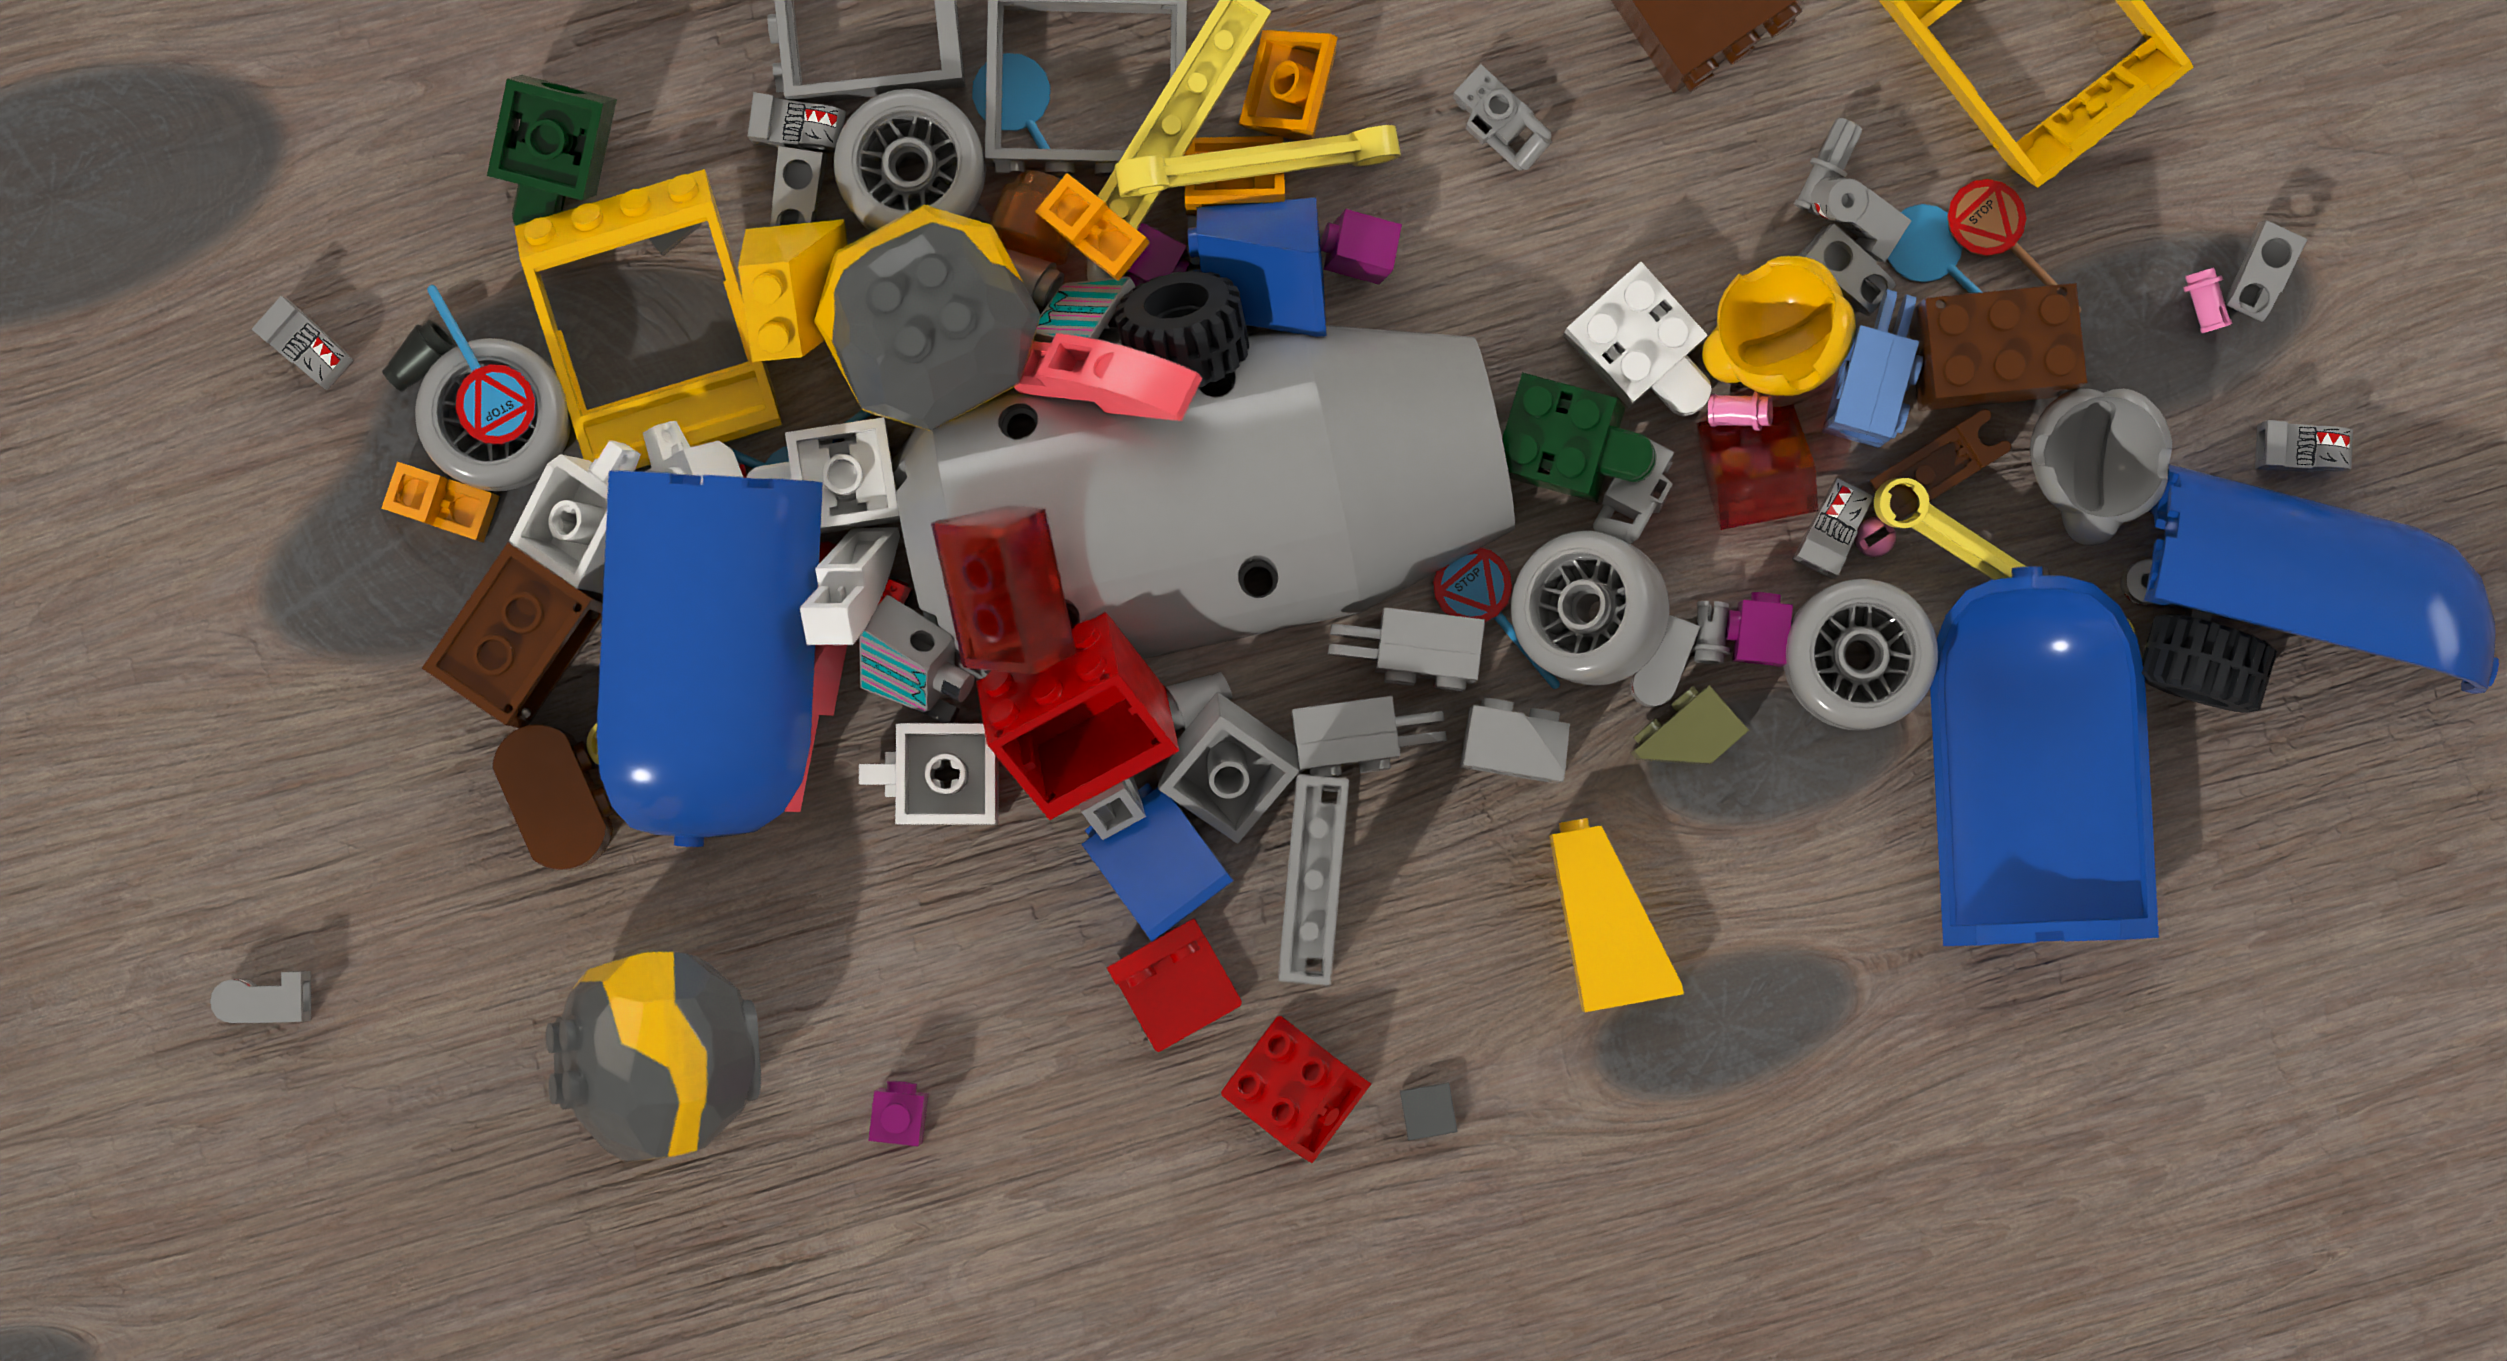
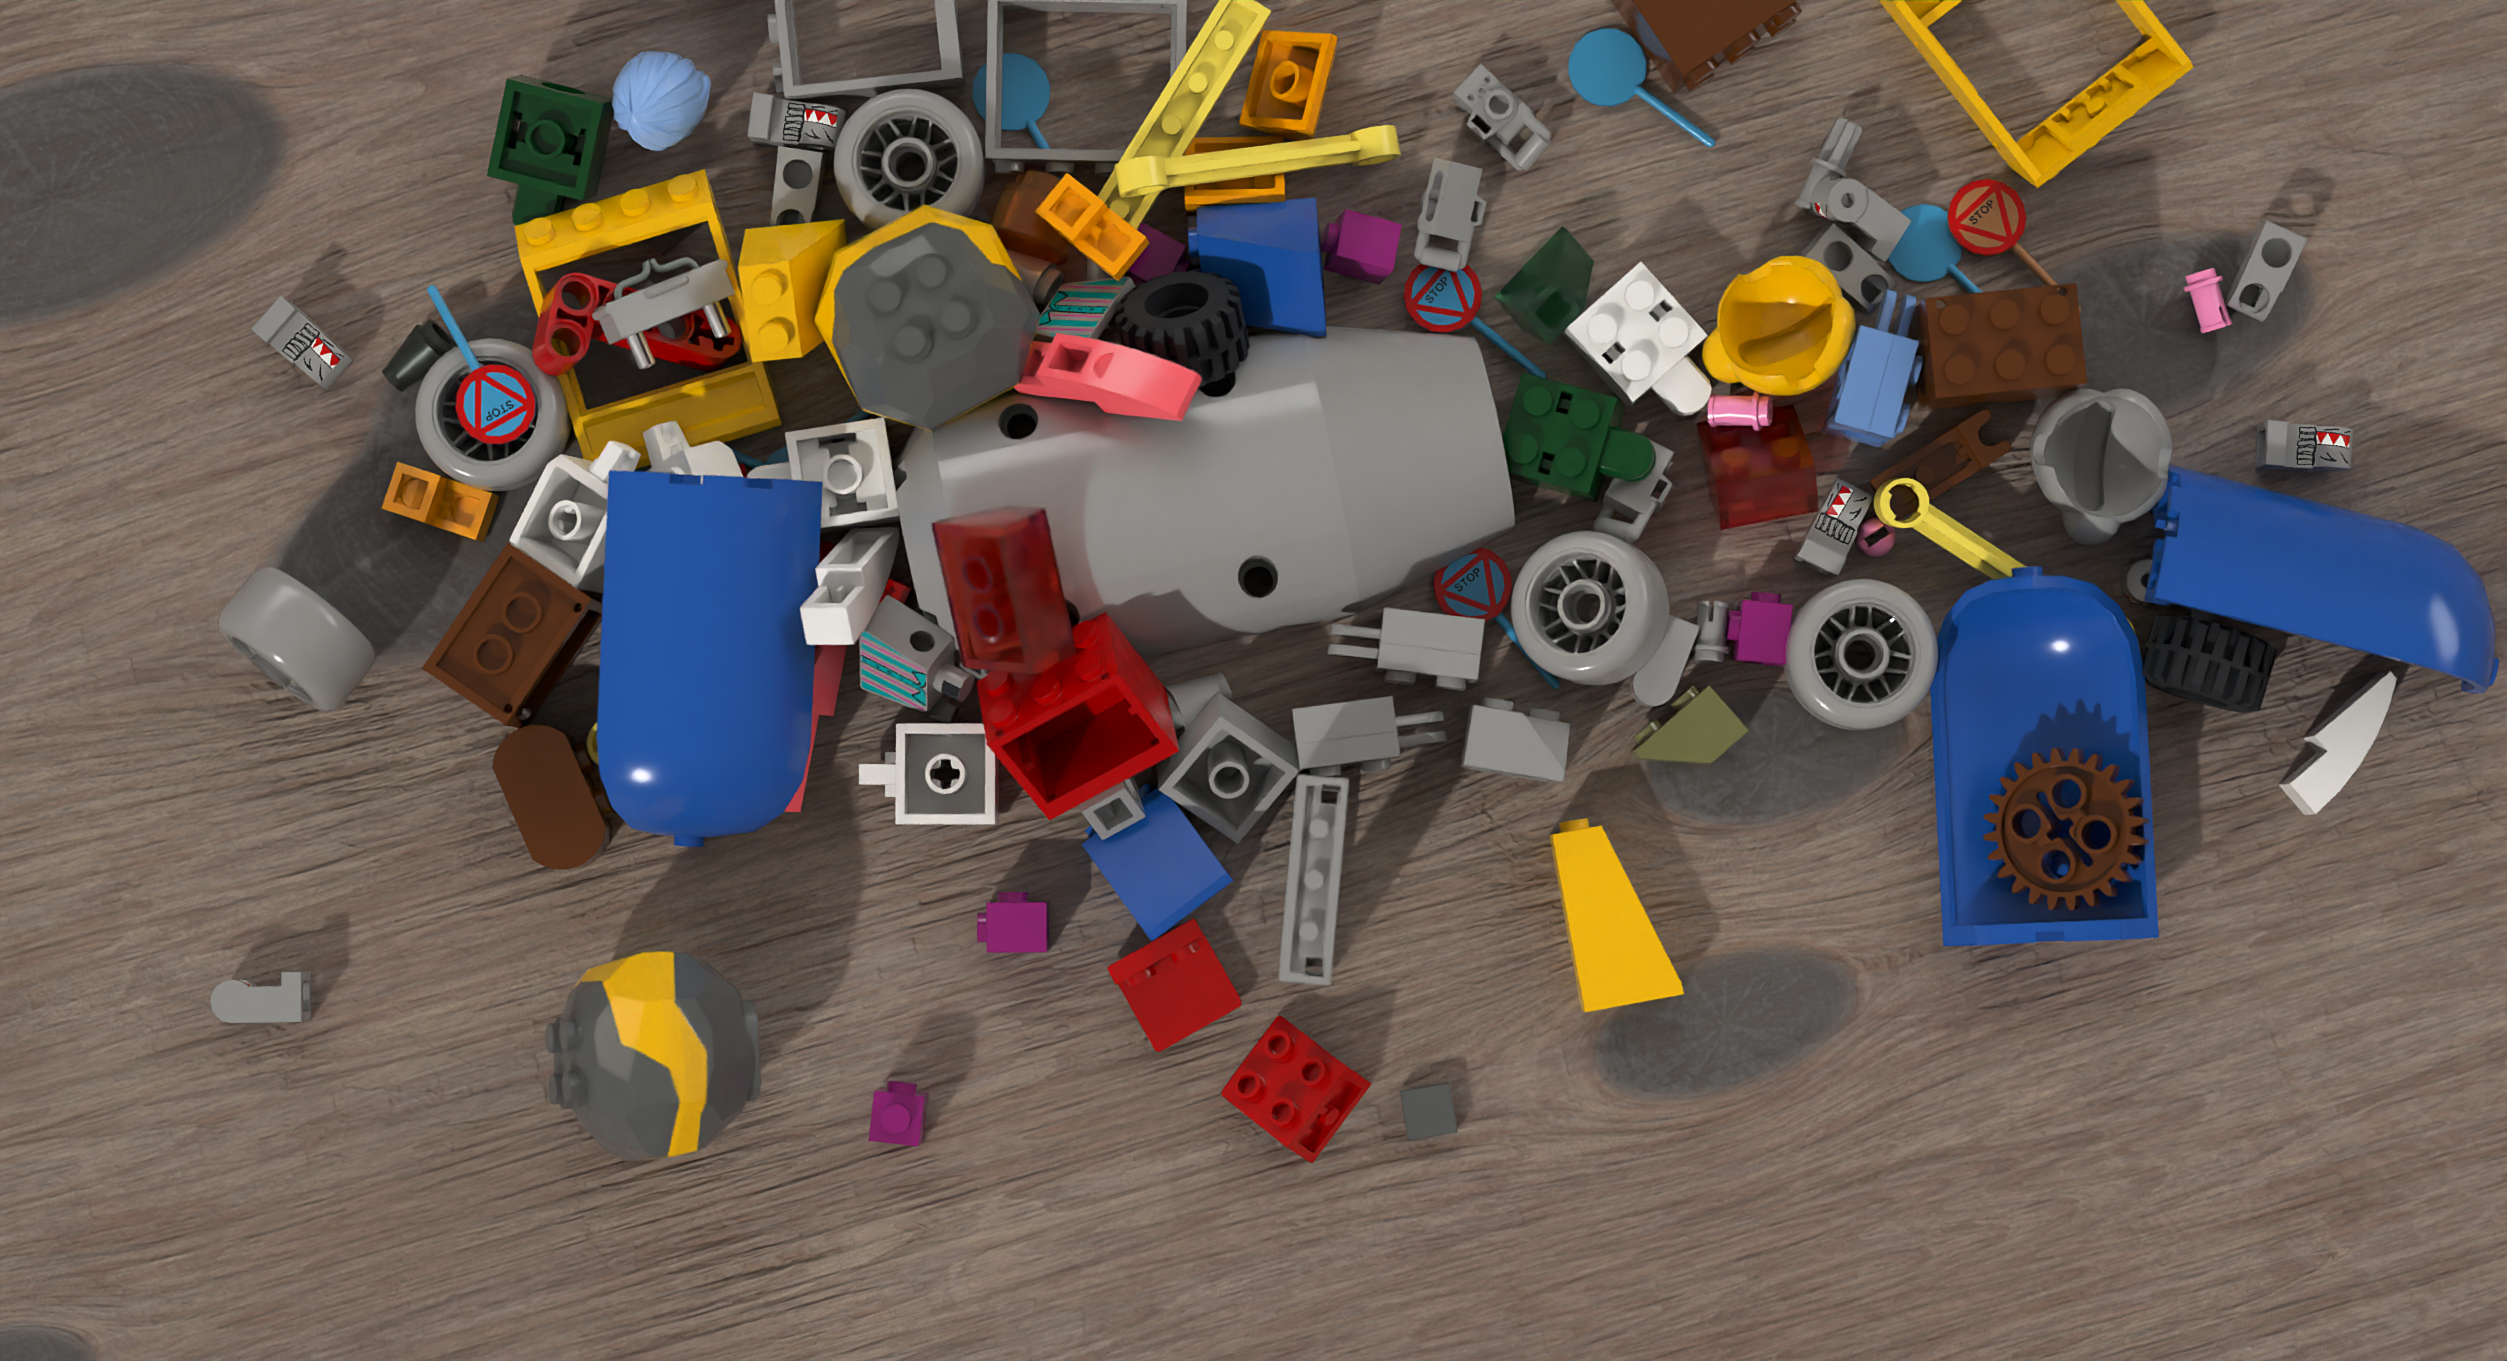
none -> light grey wheel [218,567,376,712]
none -> red beam [532,272,742,376]
none -> light grey piece [592,257,735,369]
none -> light blue hair [612,51,711,151]
none -> magenta brick [977,892,1049,953]
none -> piece [1403,264,1546,379]
none -> light grey piece [1414,158,1487,272]
none -> clear green slope [1494,226,1594,345]
none -> dark azure piece [1568,28,1715,148]
none -> reddish brown gear [1983,748,2149,910]
none -> white slope [2279,671,2397,815]

